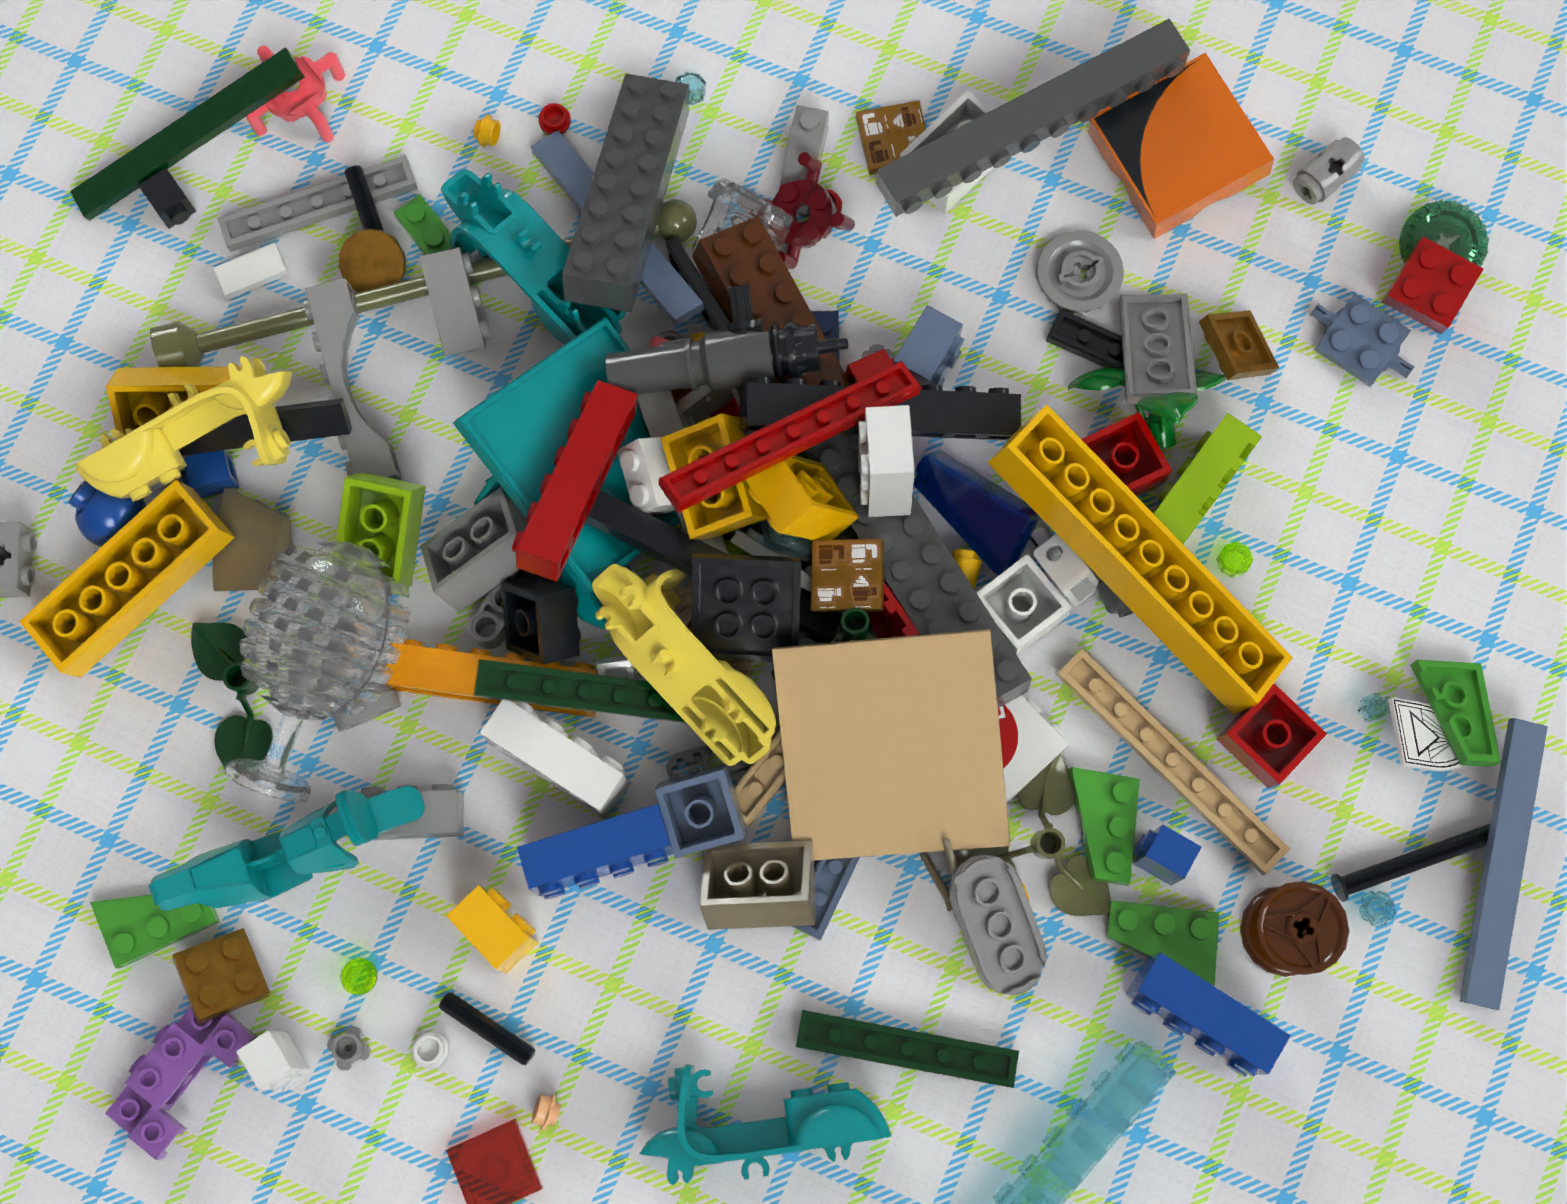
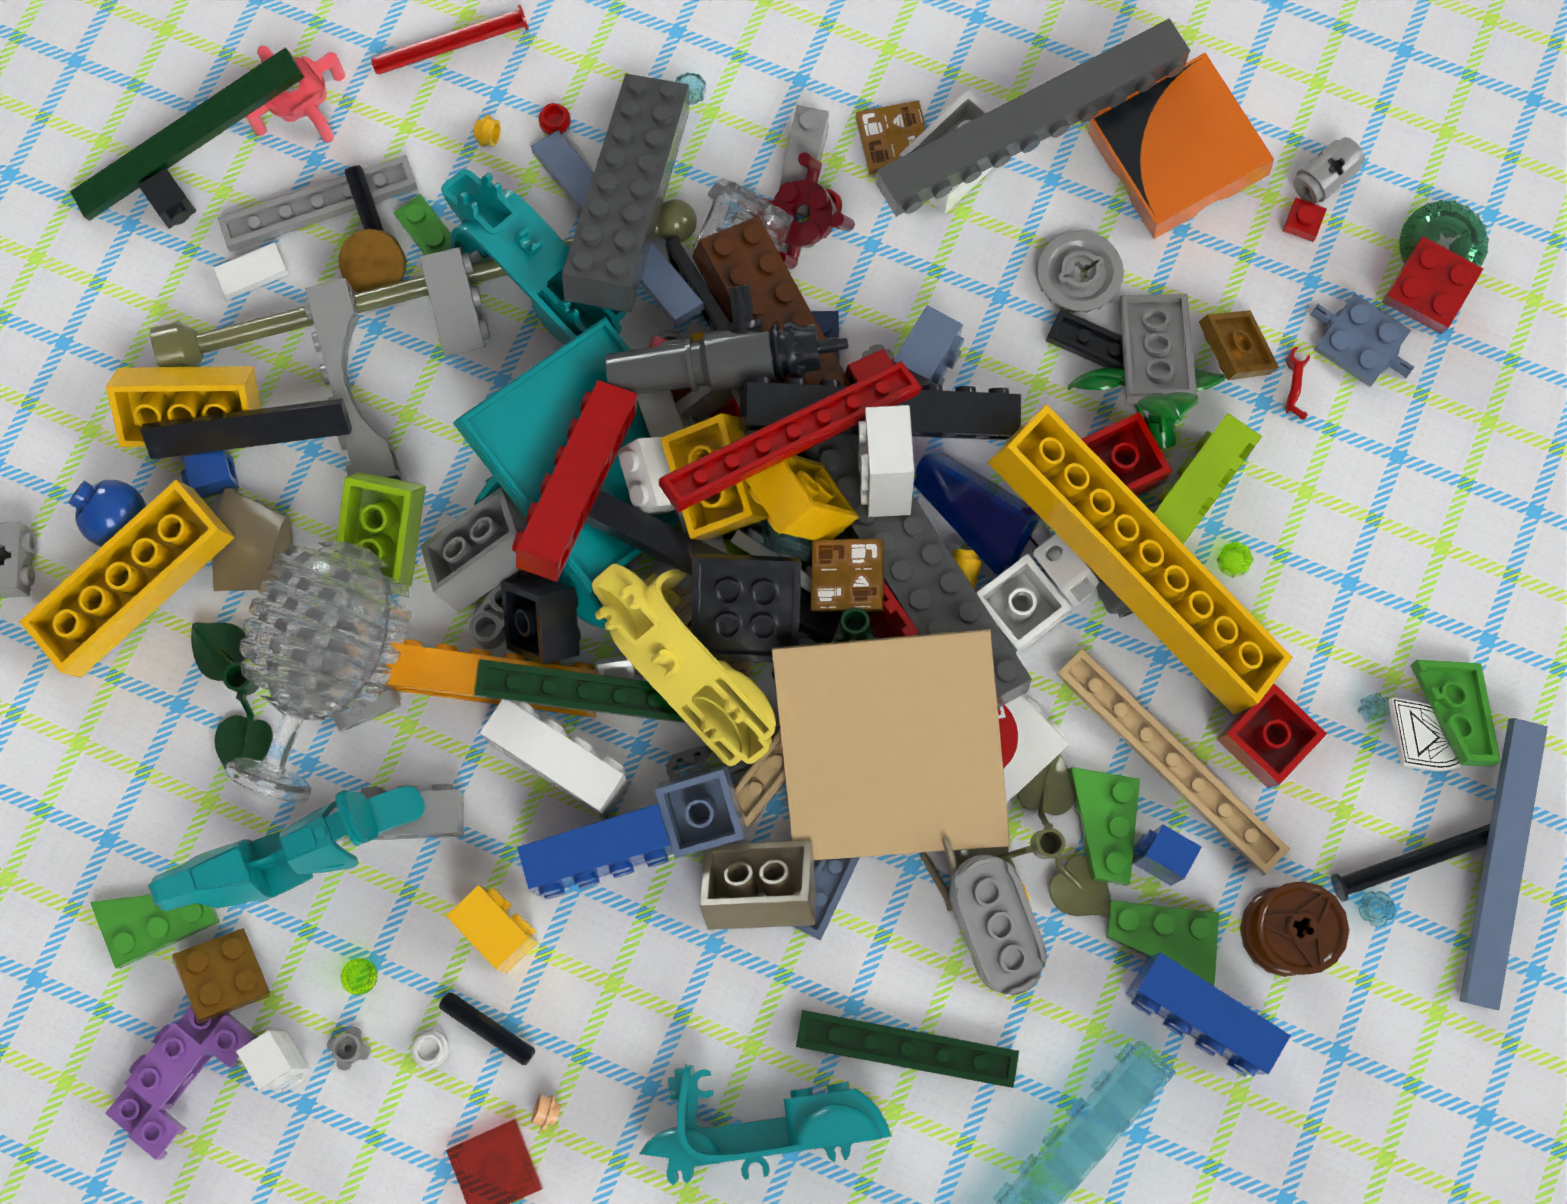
light yellow piece [75,356,292,502] -> none
none -> red axle [371,5,529,75]
none -> red plate [1282,197,1327,242]
none -> red piece [1285,347,1310,420]

